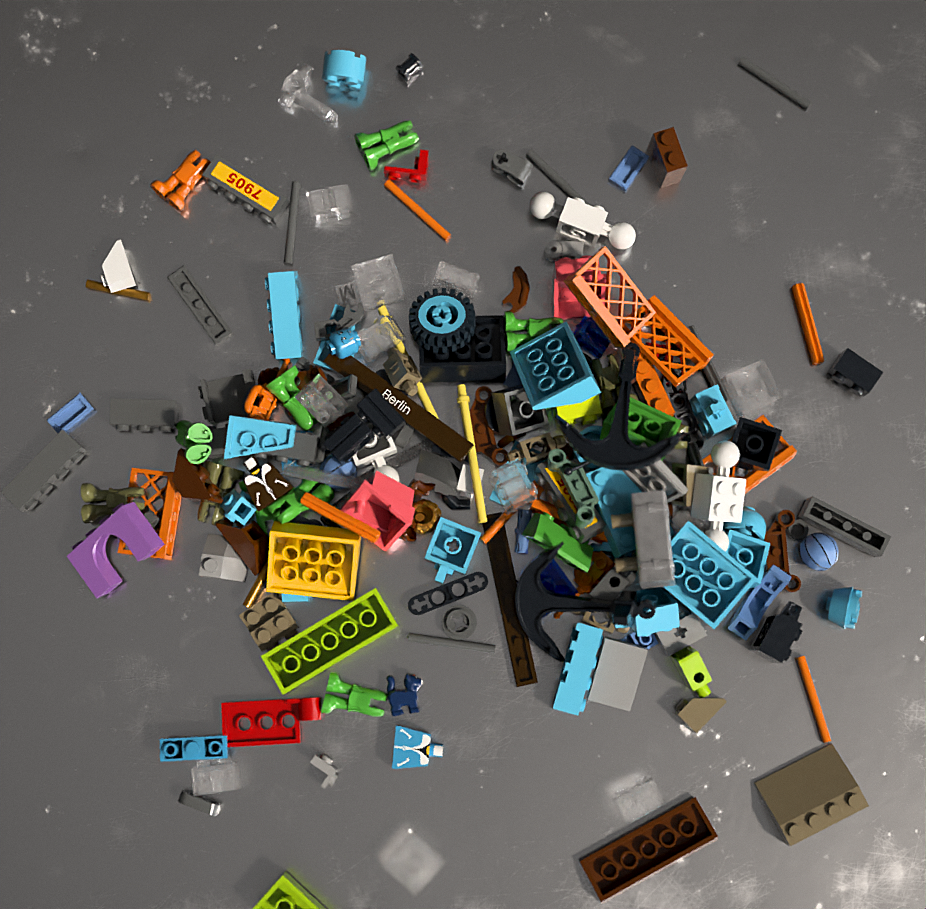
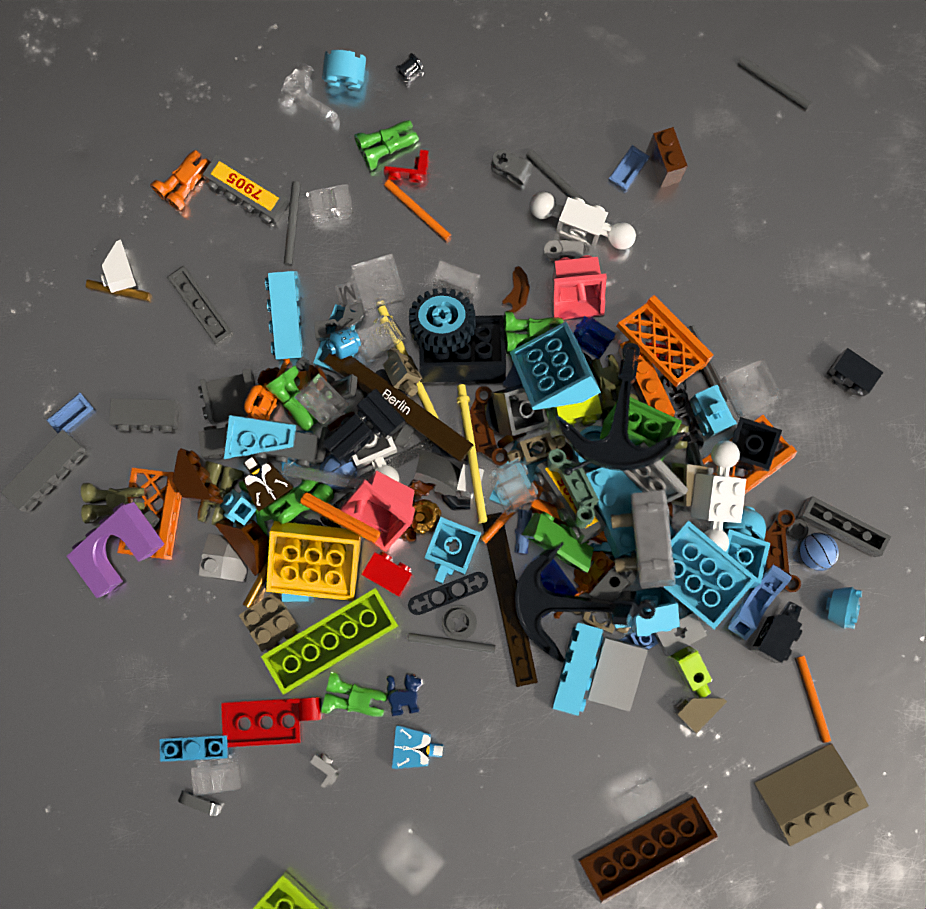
piece [175,420,213,464] -> none
fence [563,246,656,347] -> none
orange axle [792,283,824,365] -> none
none -> red brick [361,551,413,597]

